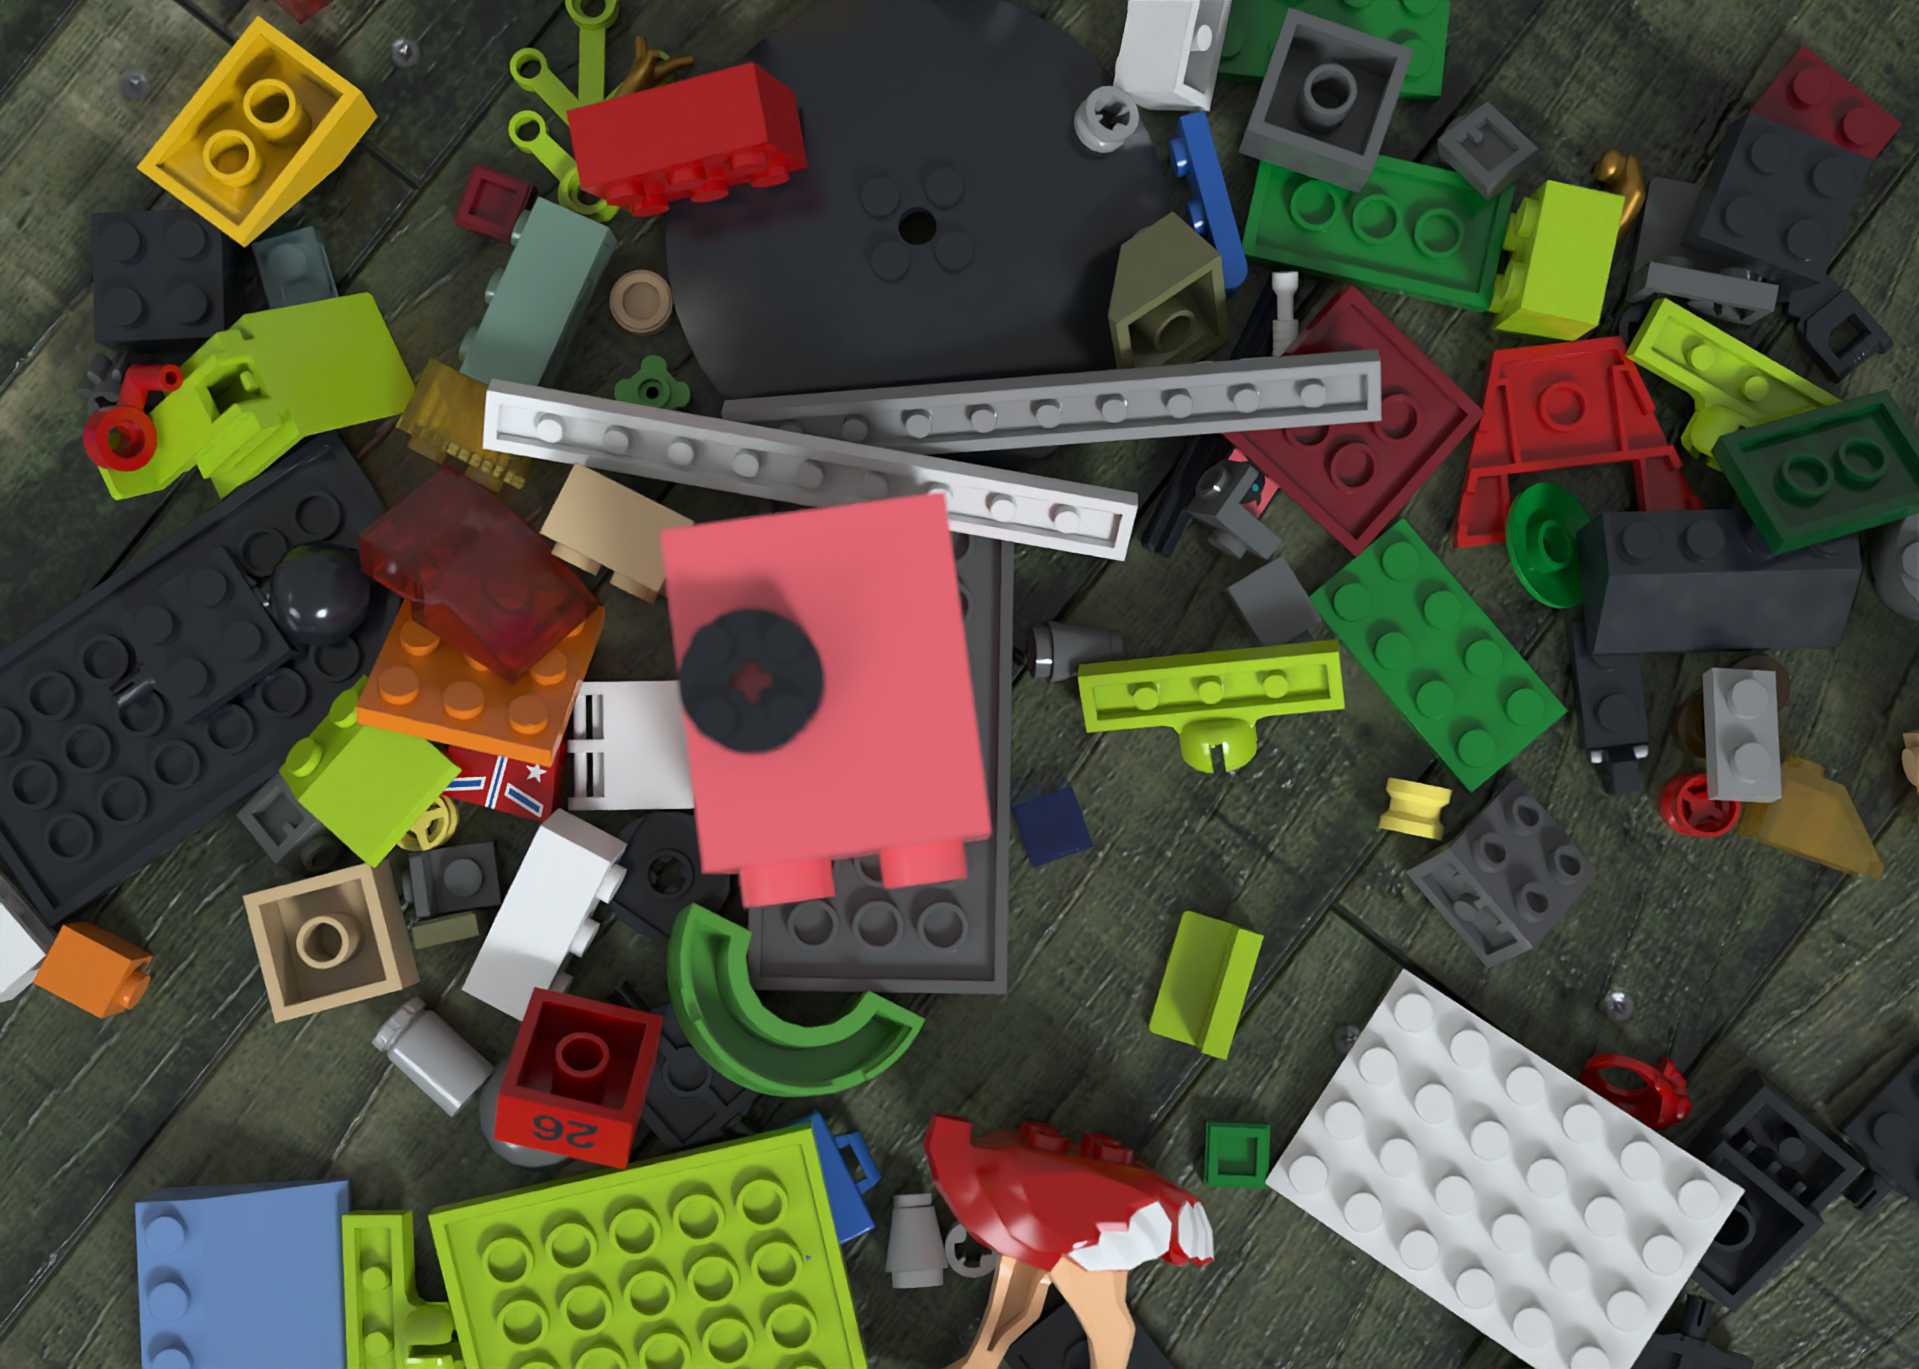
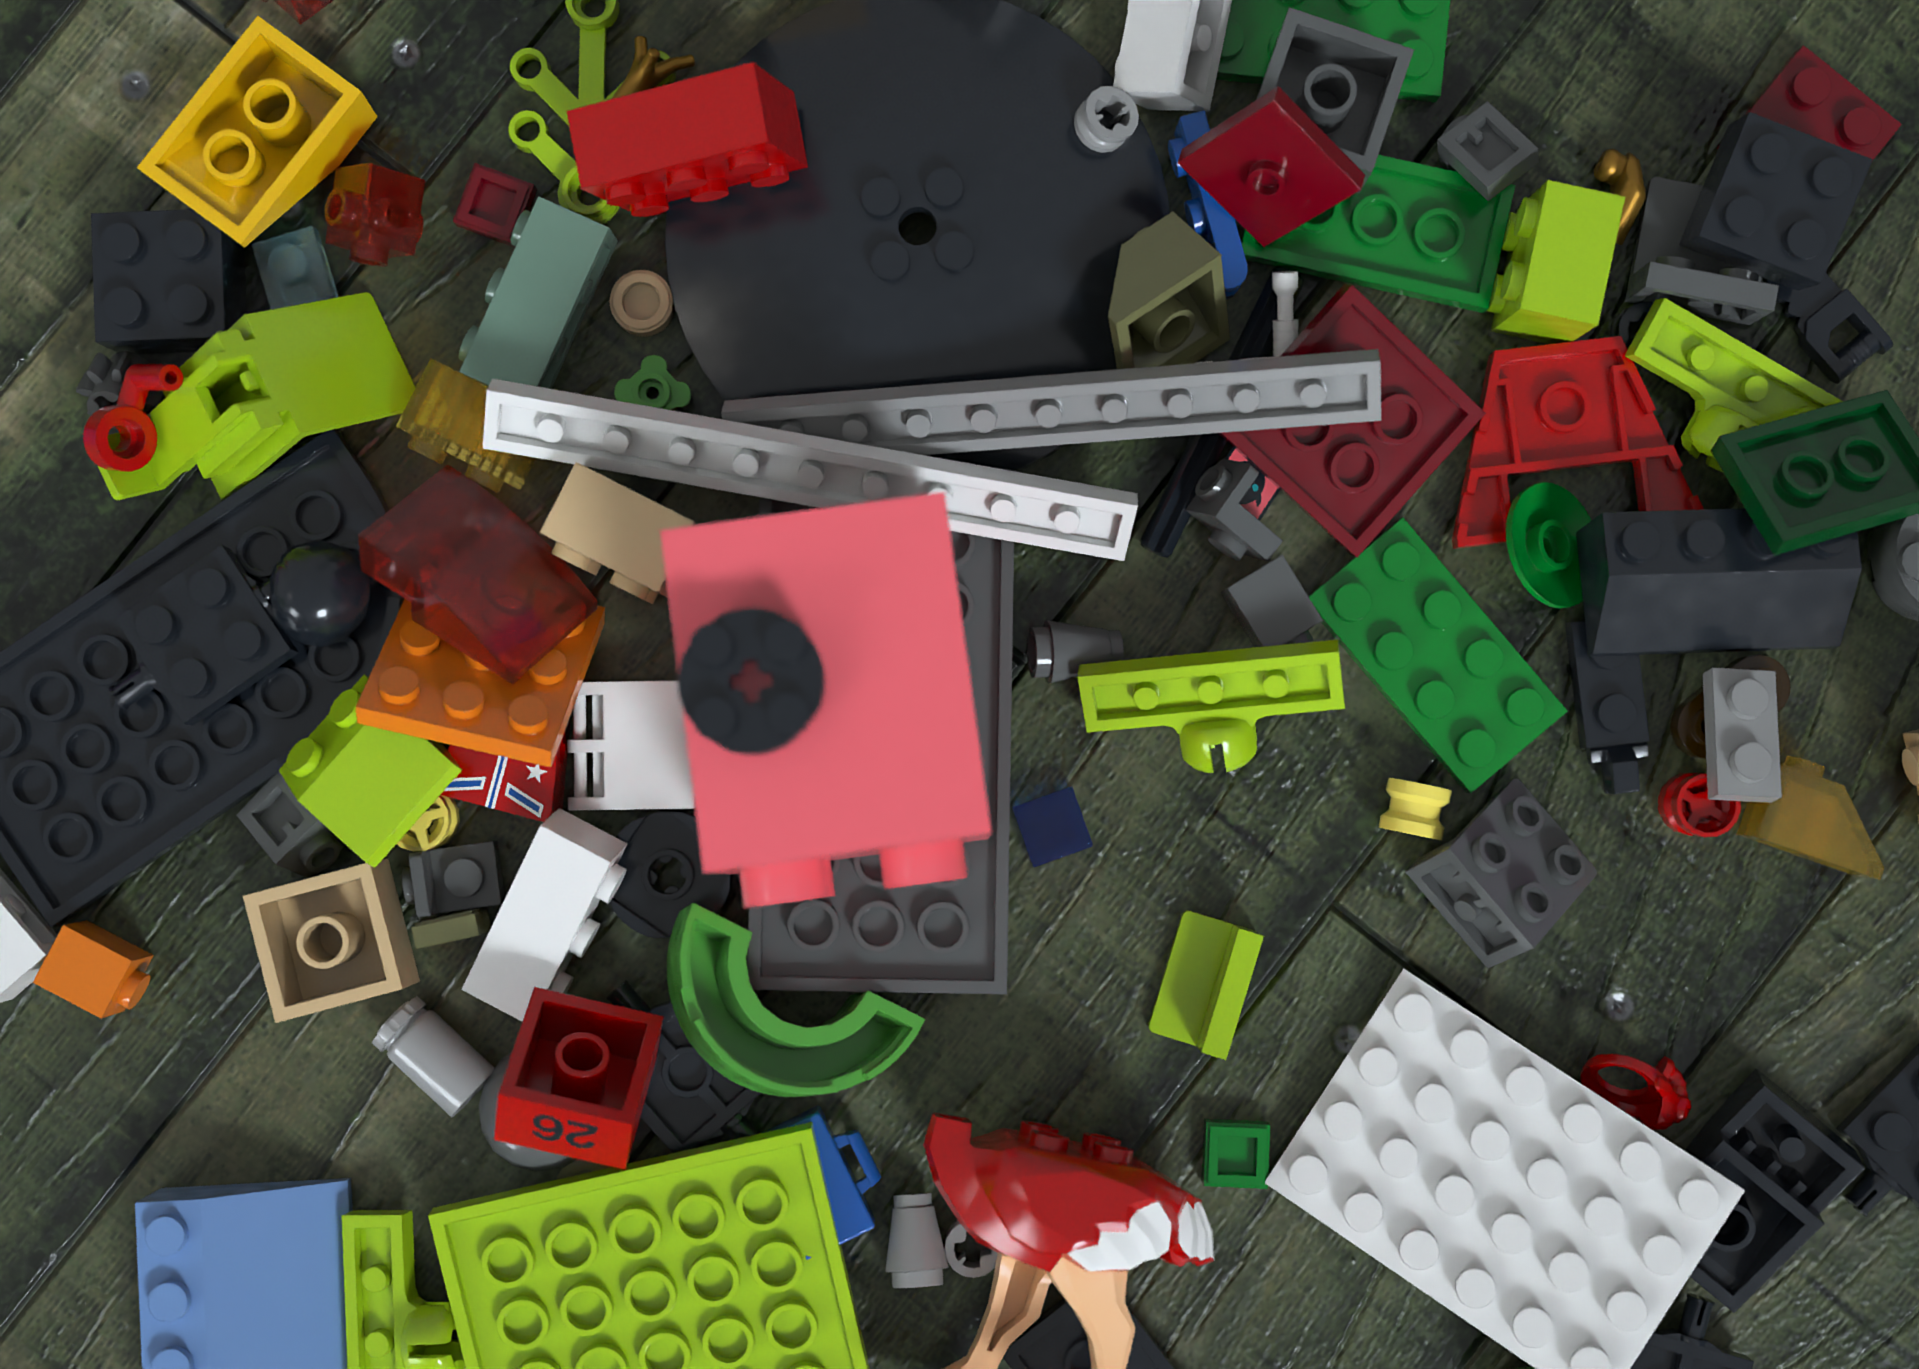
none -> clear red brick [325,163,425,267]
none -> dark red plate [1177,86,1365,247]

